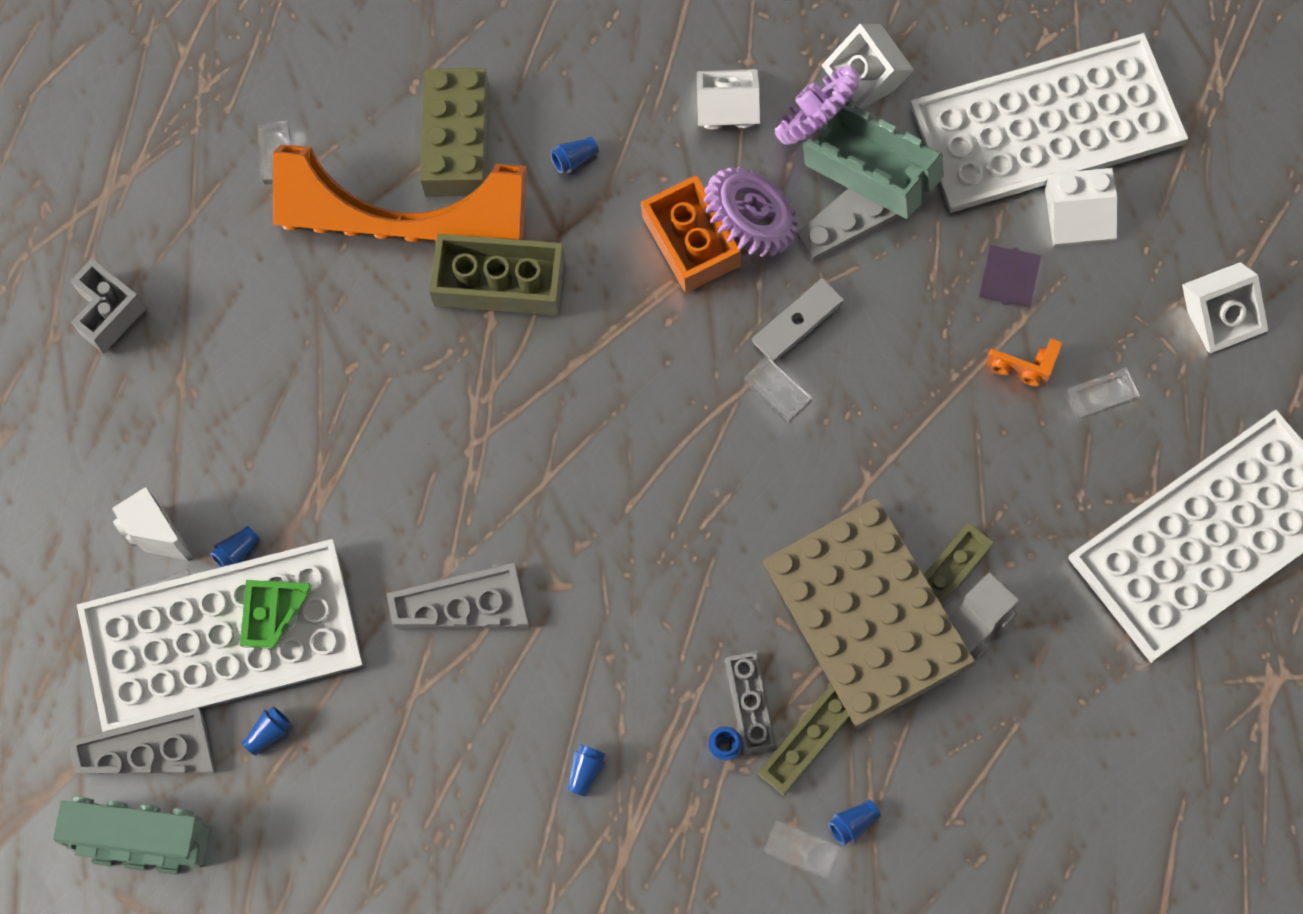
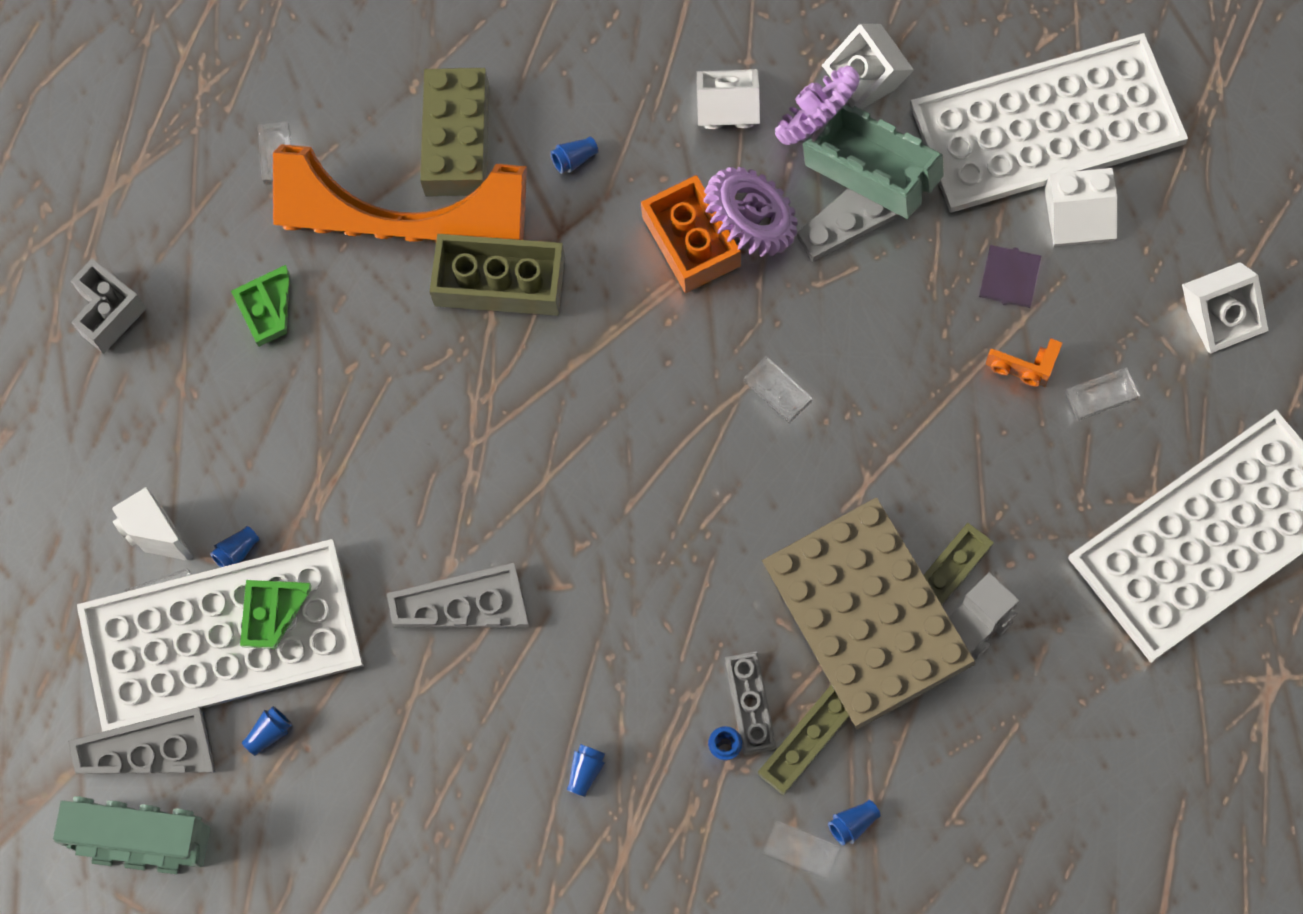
light grey tile [752,278,844,364] -> none
none -> bright green wing [231,265,290,347]

